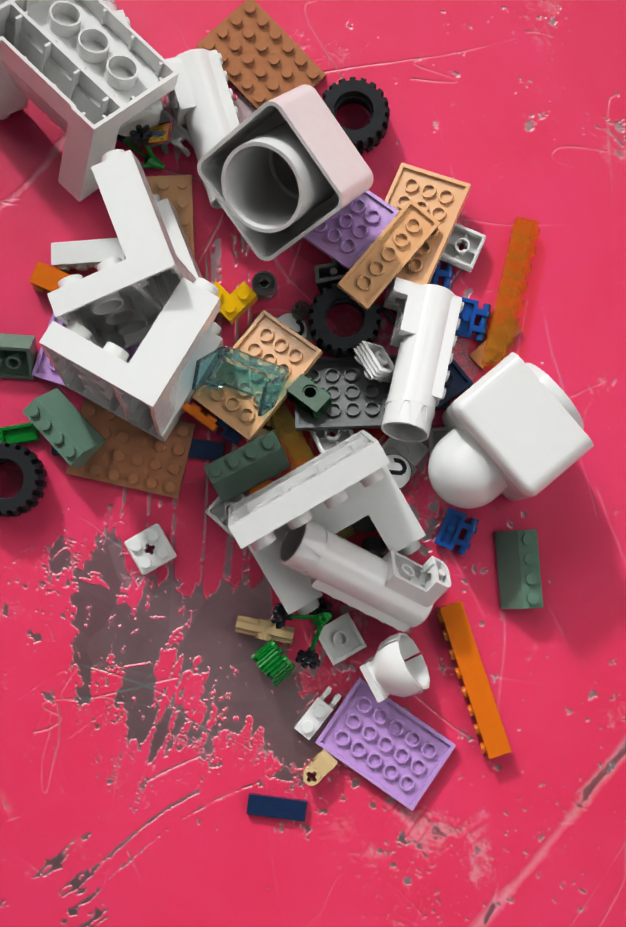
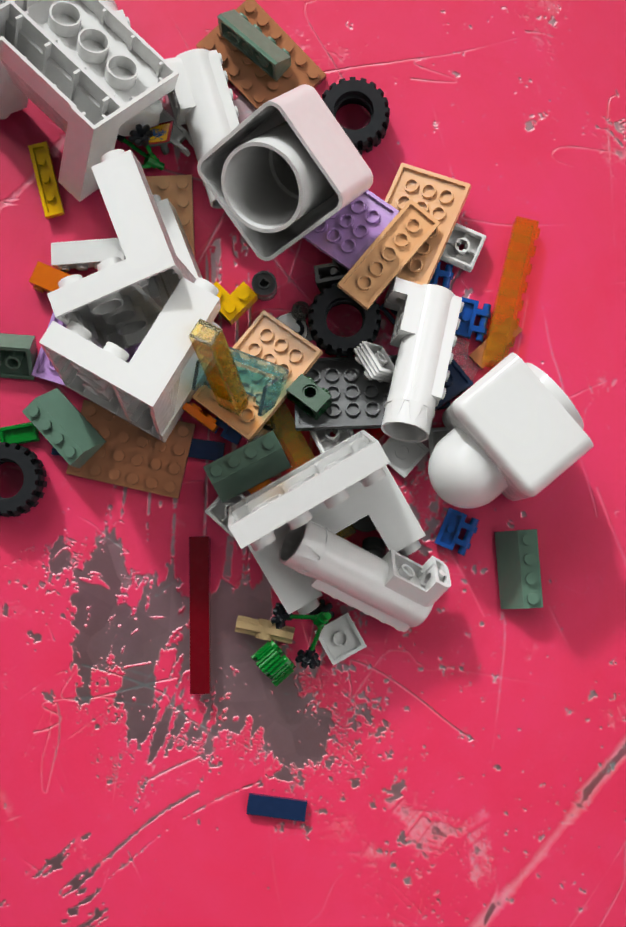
white brick [124,523,177,575] -> none
white hinge [294,686,342,740] -> none
tan piece [303,749,338,786] -> none
lavender plate [315,677,456,811] -> none
white plate [359,633,430,703] -> none
sticker [386,447,418,490] -> none
orange brick [436,600,512,759] -> none
none -> yellow plate [28,141,65,219]
none -> clear yellow brick [189,319,249,416]
none -> dark red tile [189,536,212,694]
none -> sand green slope [217,9,291,81]

